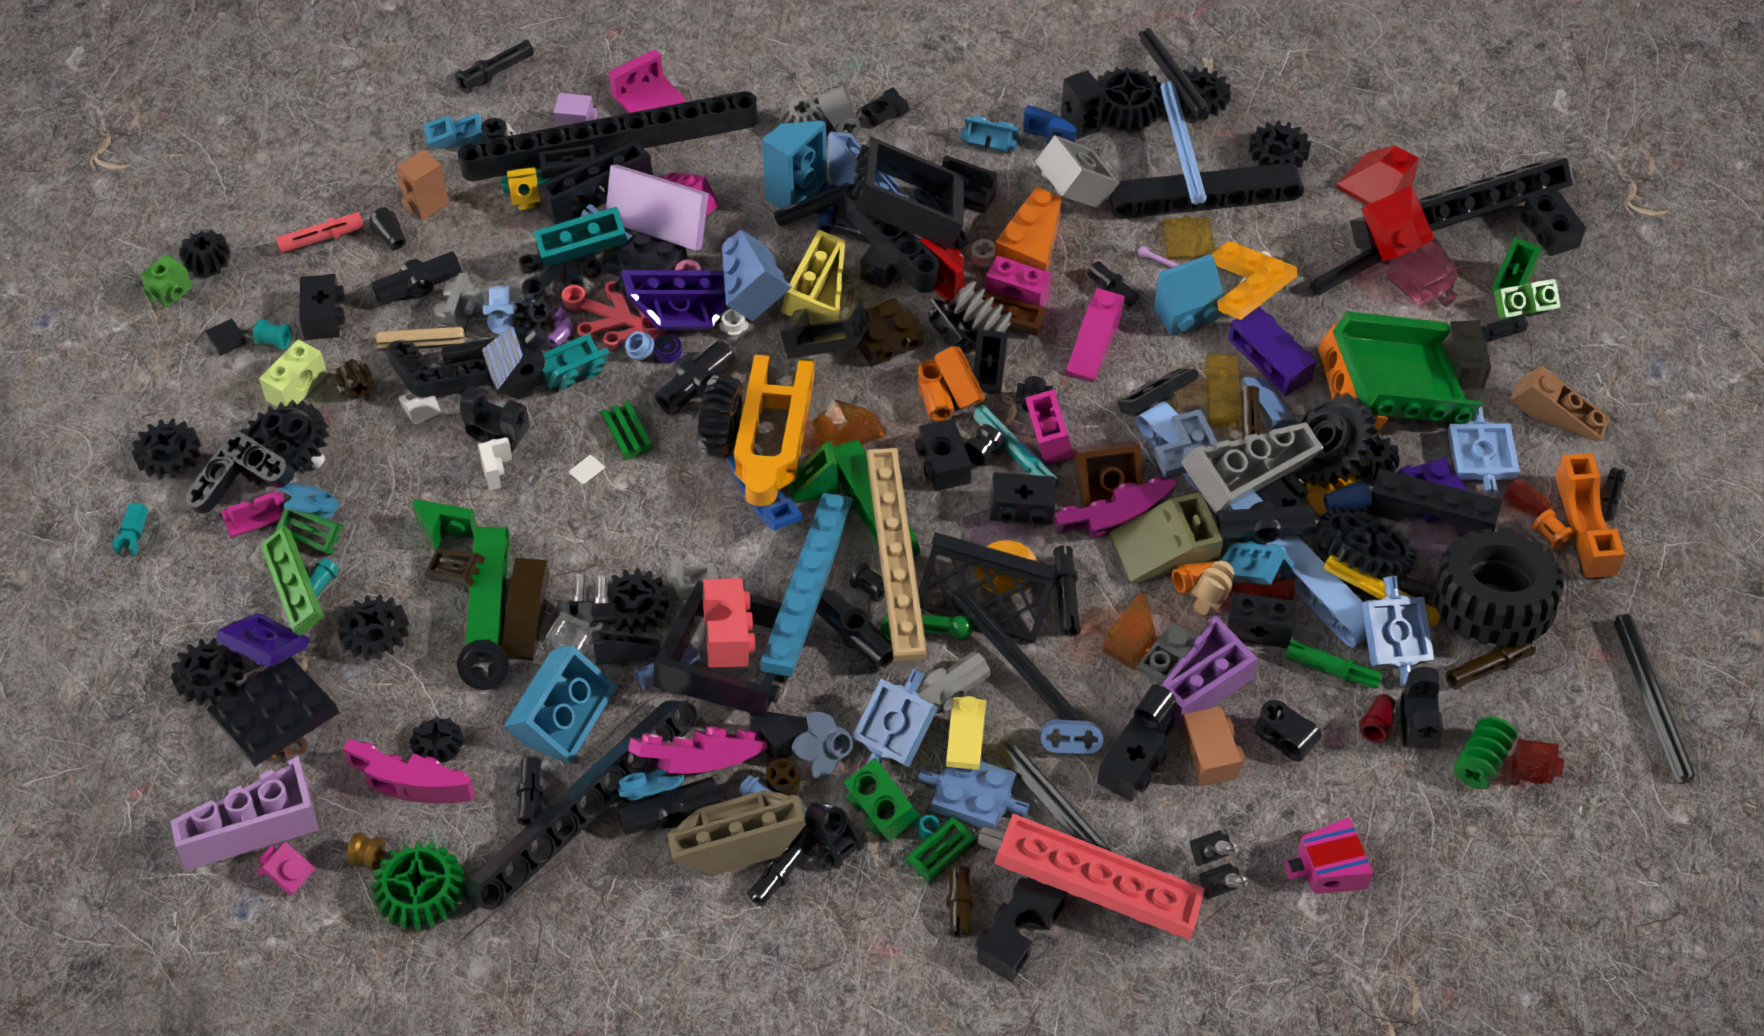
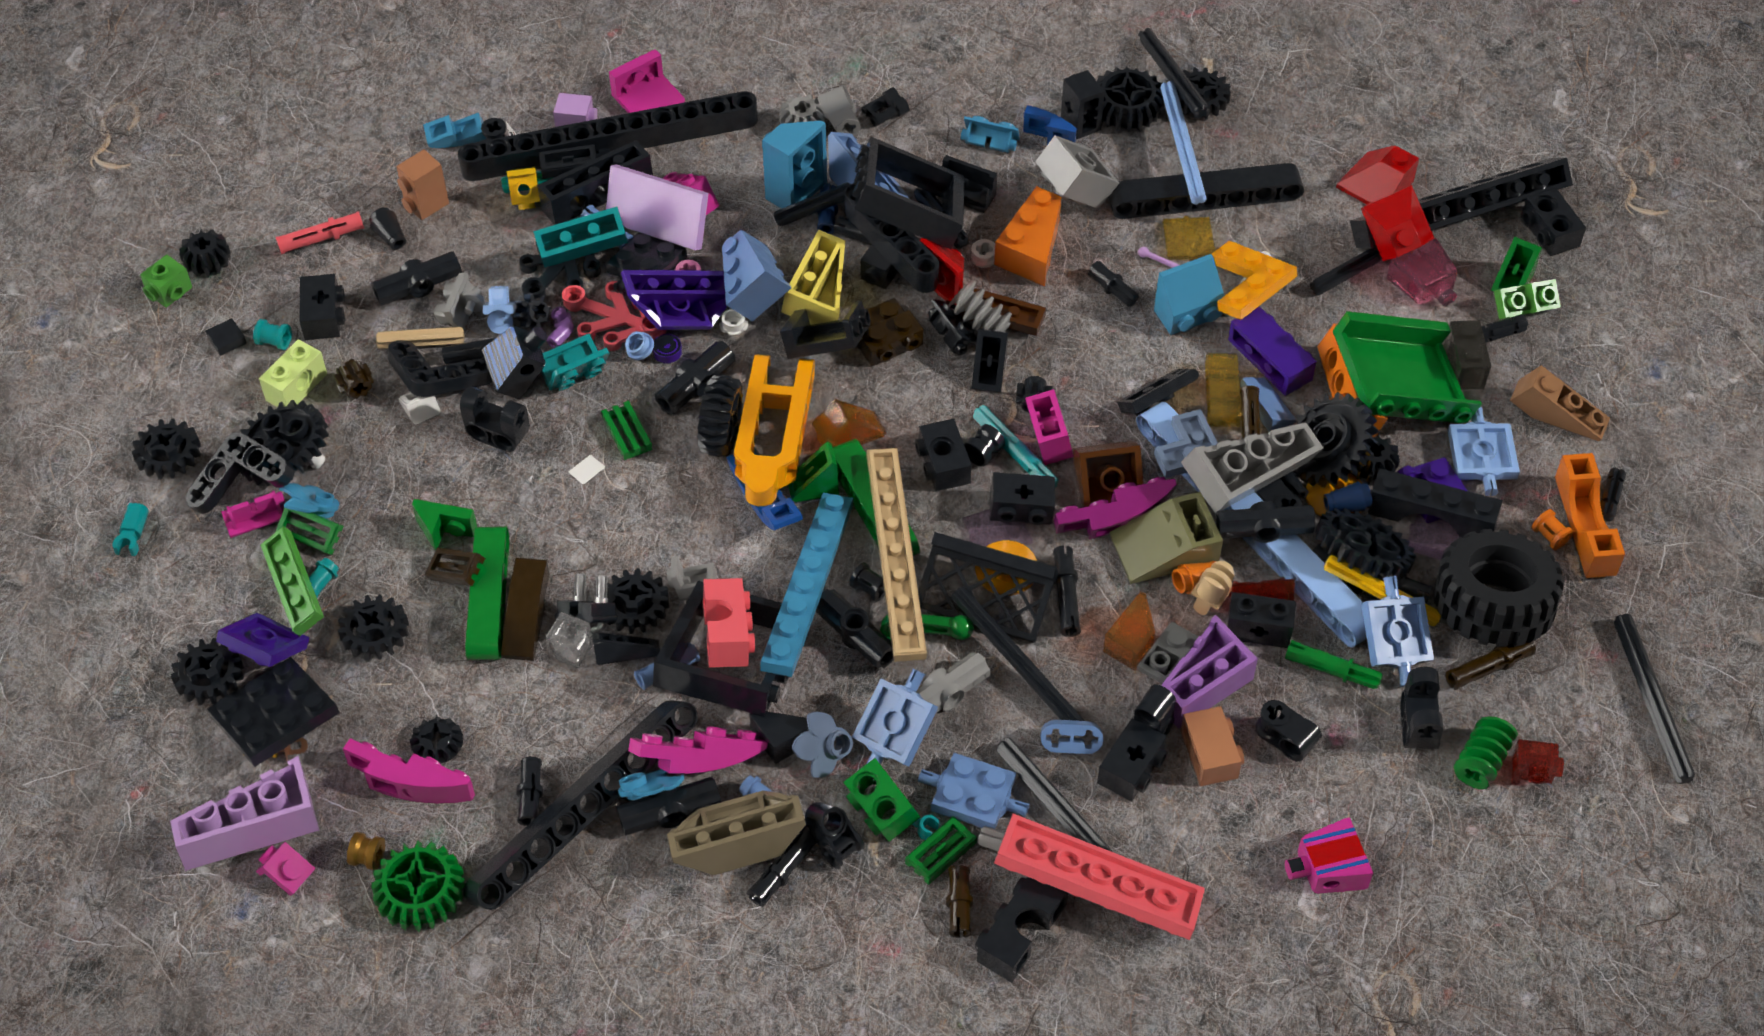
black pin [455,40,534,94] -> none
black gear [457,639,509,690] -> none
white bracket [478,438,512,491] -> none
dark azure slope [504,645,617,763] -> none
dark brown wheel [766,758,800,796] -> none
orange piece [918,360,954,422] -> none
orange slope [934,346,986,408] -> none
light yellow slope [946,696,986,770] -> none
dark pink brick [985,256,1051,307] -> none
dark pink slope [1066,288,1125,383] -> none
black piece [1189,830,1248,899] -> none
dark azure bracket [1222,542,1295,585] -> none
black gear [1249,120,1311,168] -> none
dark red cone [1359,694,1395,742] -> none
clear red cone [1503,478,1552,517] -> none

